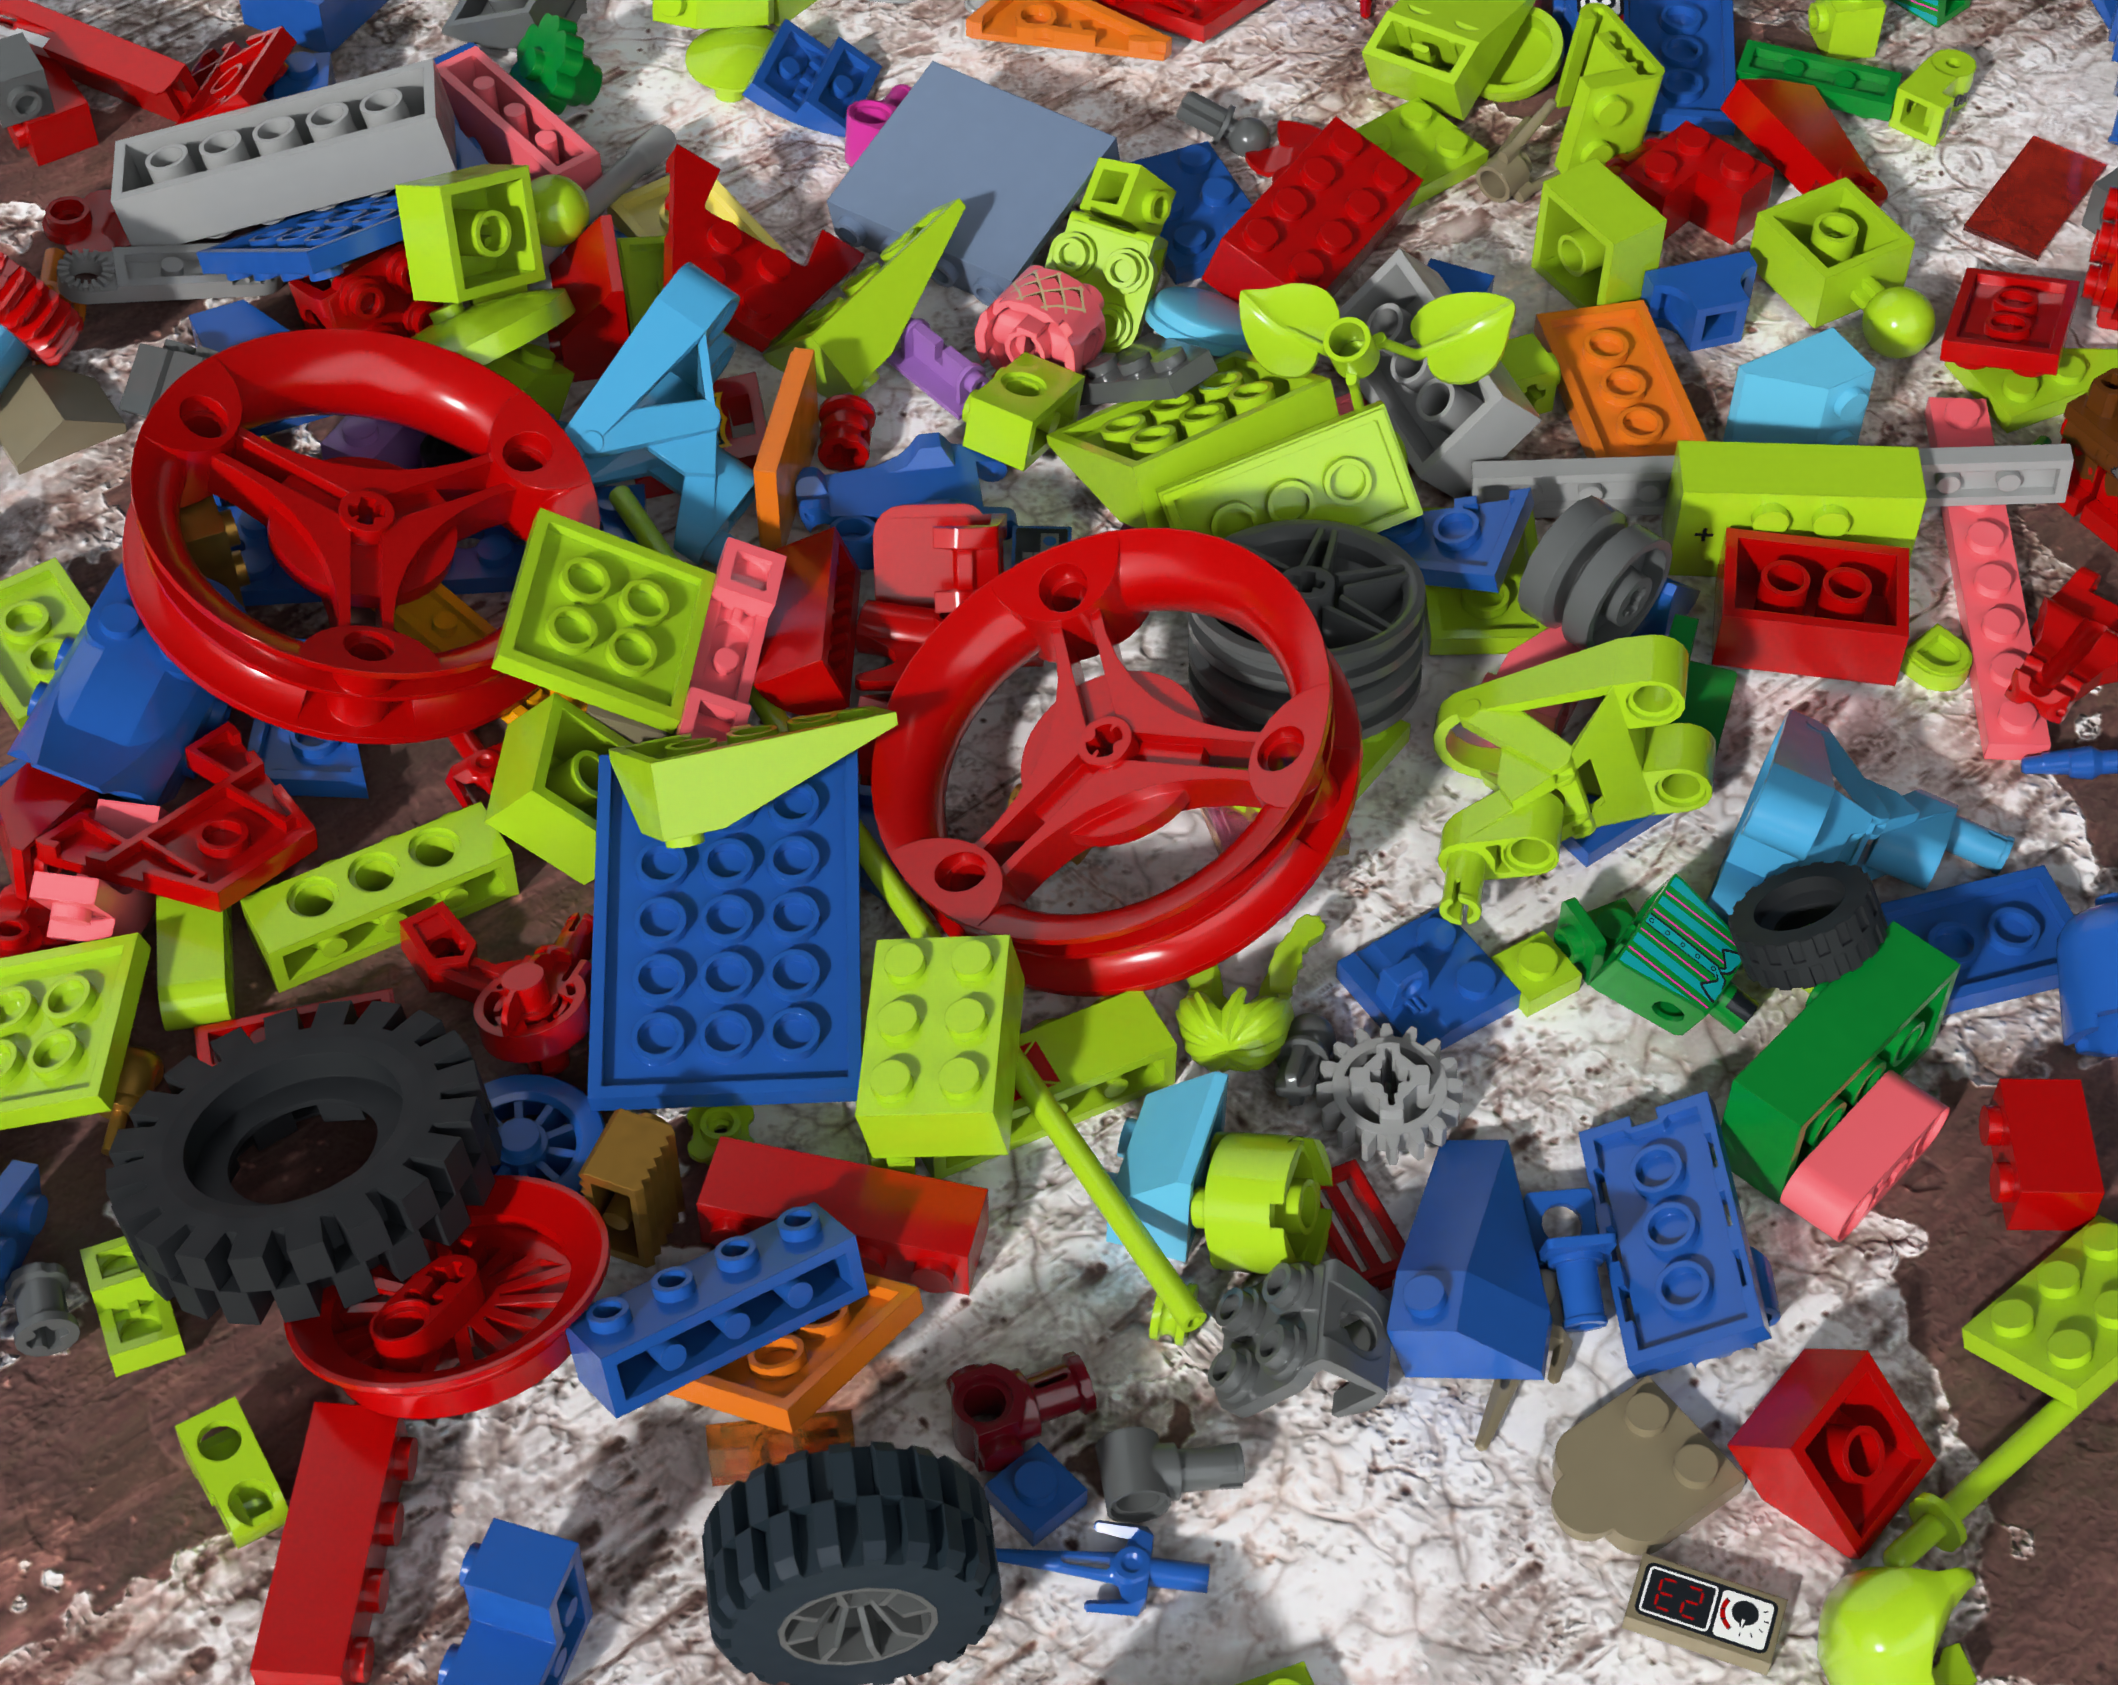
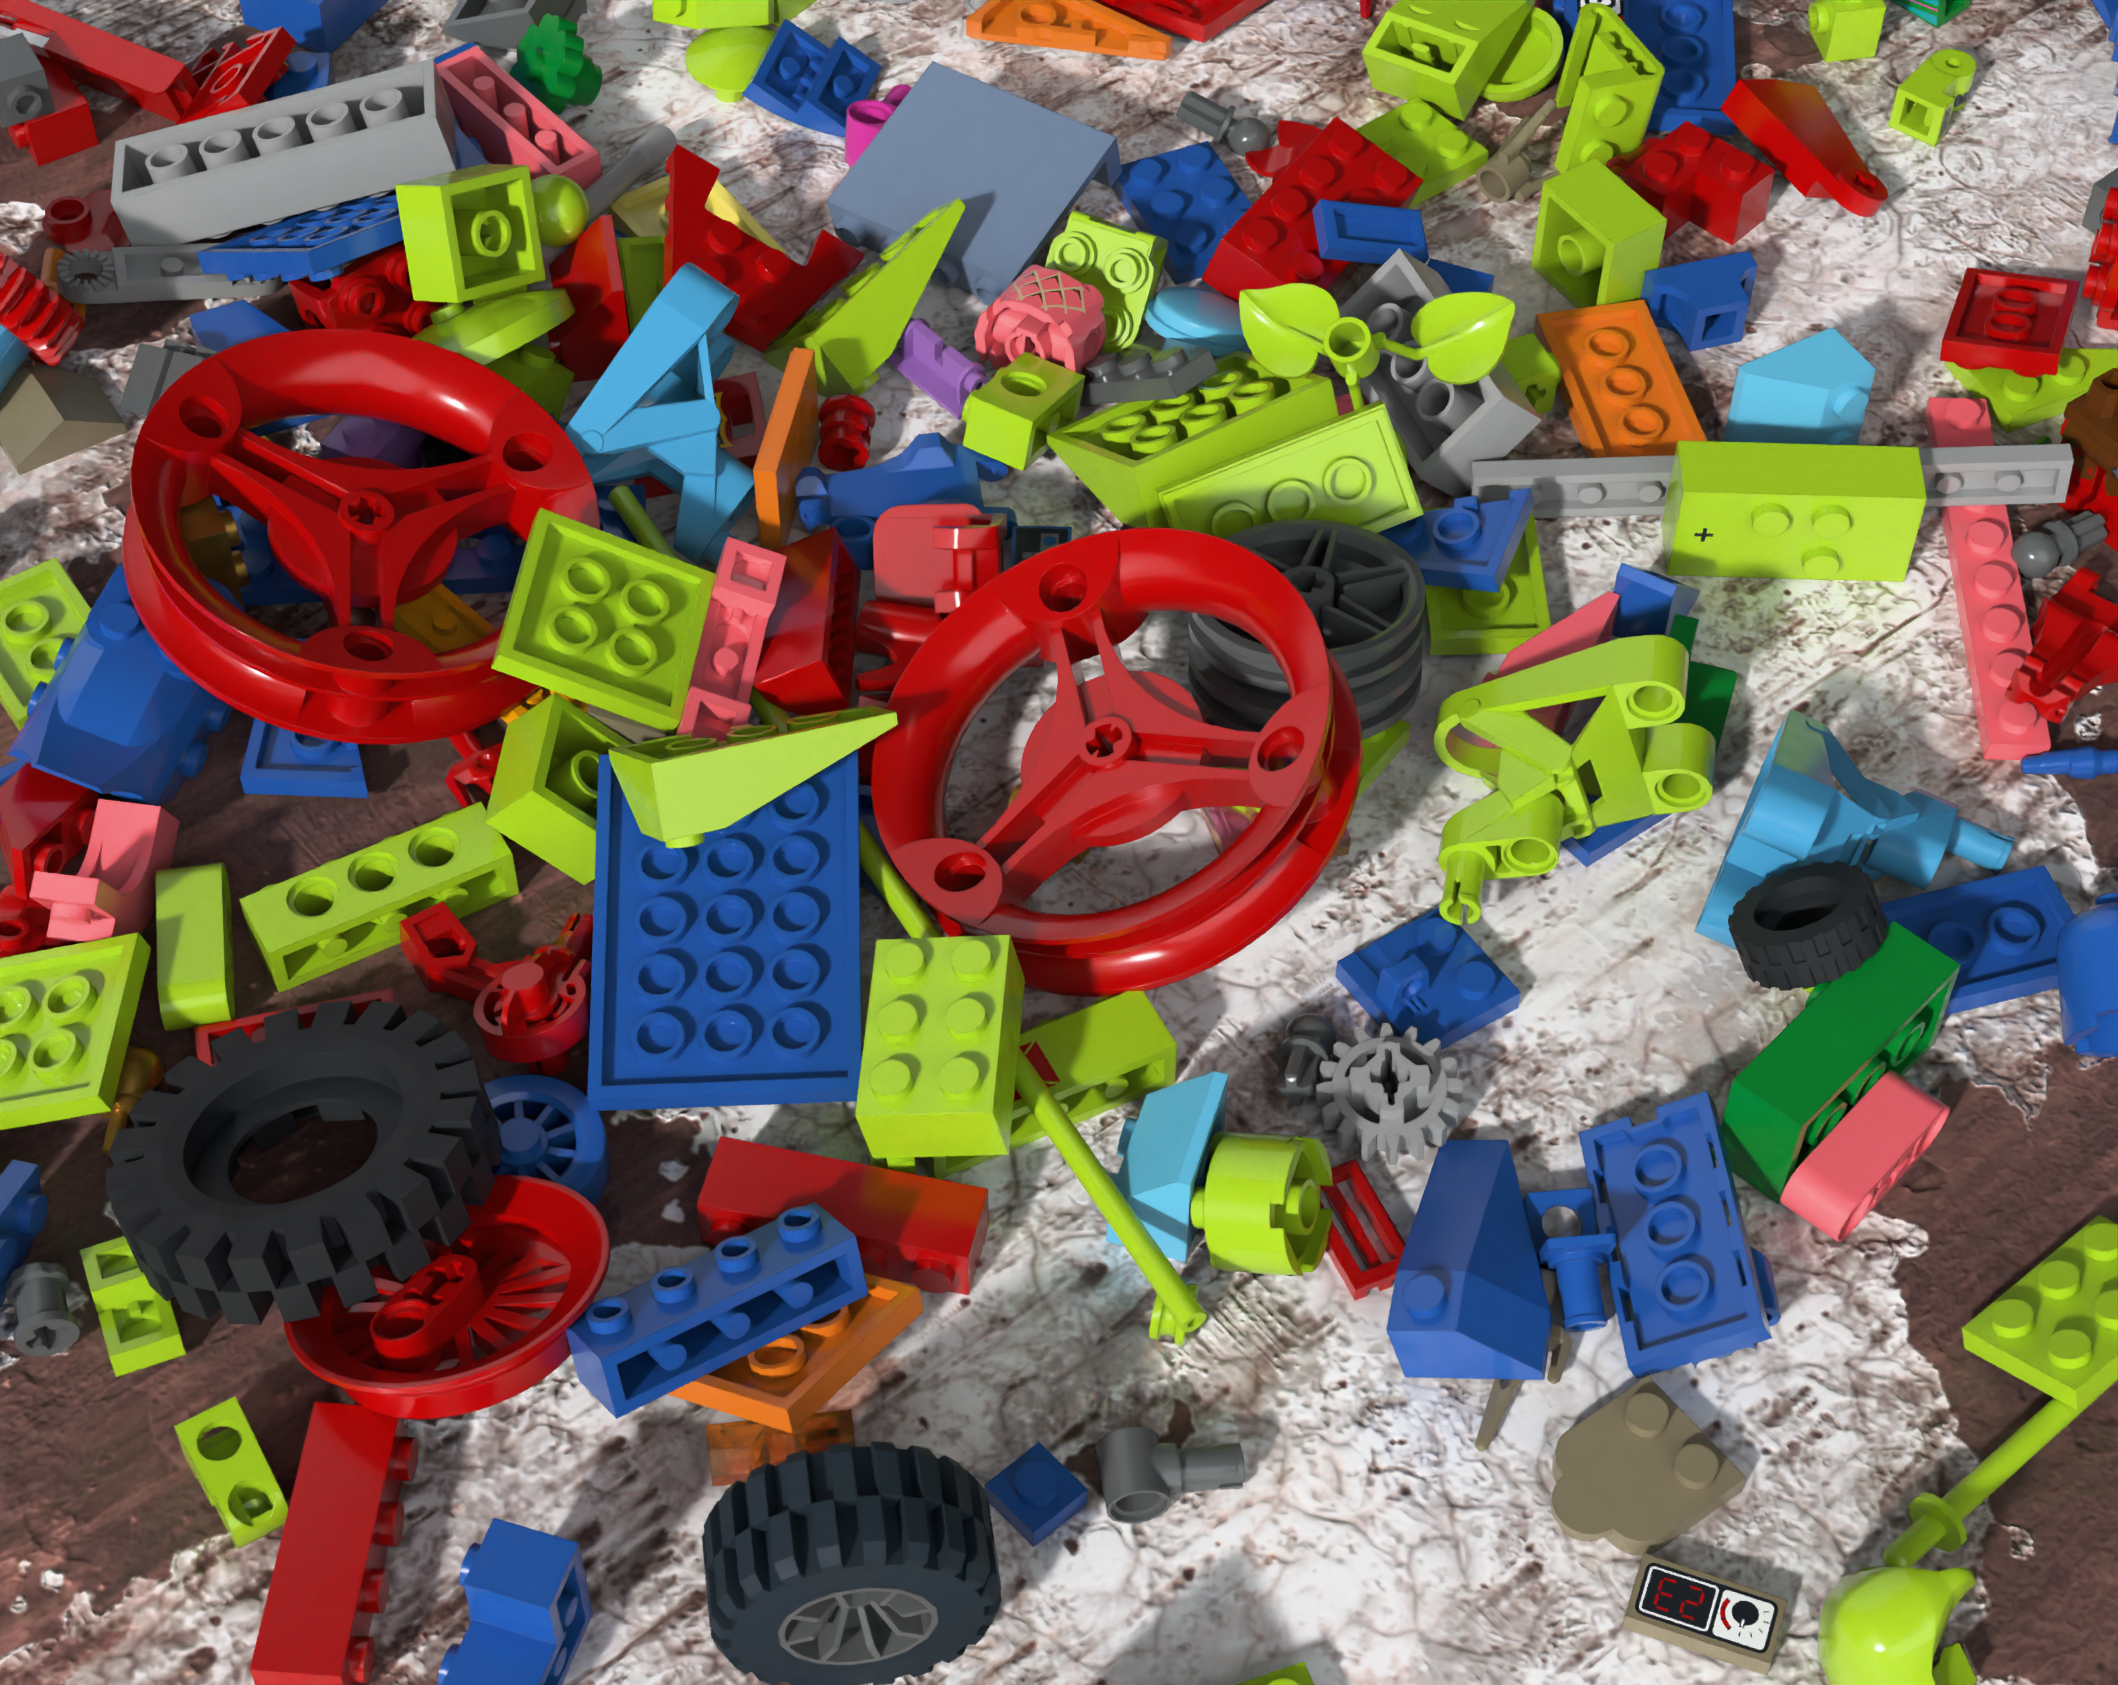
red wing [35,722,318,913] -> none
pearl gold brick [578,1108,685,1268] -> none
lime plate [687,1105,755,1165] -> none
dark red connector [946,1351,1097,1472] -> none
blue piece [996,1520,1210,1616] -> none
lime brick [1079,157,1177,236] -> none
lime hair [1175,914,1326,1073] -> none
dark grey piece [1208,1259,1391,1418] -> none
lime plate [1491,930,1583,1017] -> none
dark grey wheel [1518,496,1673,650] -> none
green bracket [1554,897,1636,985] -> none
green torso [1588,873,1759,1036] -> none
red brick [1711,527,1909,686] -> none
red slope [1727,1348,1937,1560] -> none
green plate [1736,39,1903,122] -> none
lime brick [1749,177,1936,359] -> none
lime tile [1900,623,1973,692] -> none
clear red piece [1963,135,2107,261] -> none
red brick [1979,1078,2105,1231] -> none
none -> blue tile [1312,199,1429,265]
none -> dark grey axle [2011,511,2107,579]

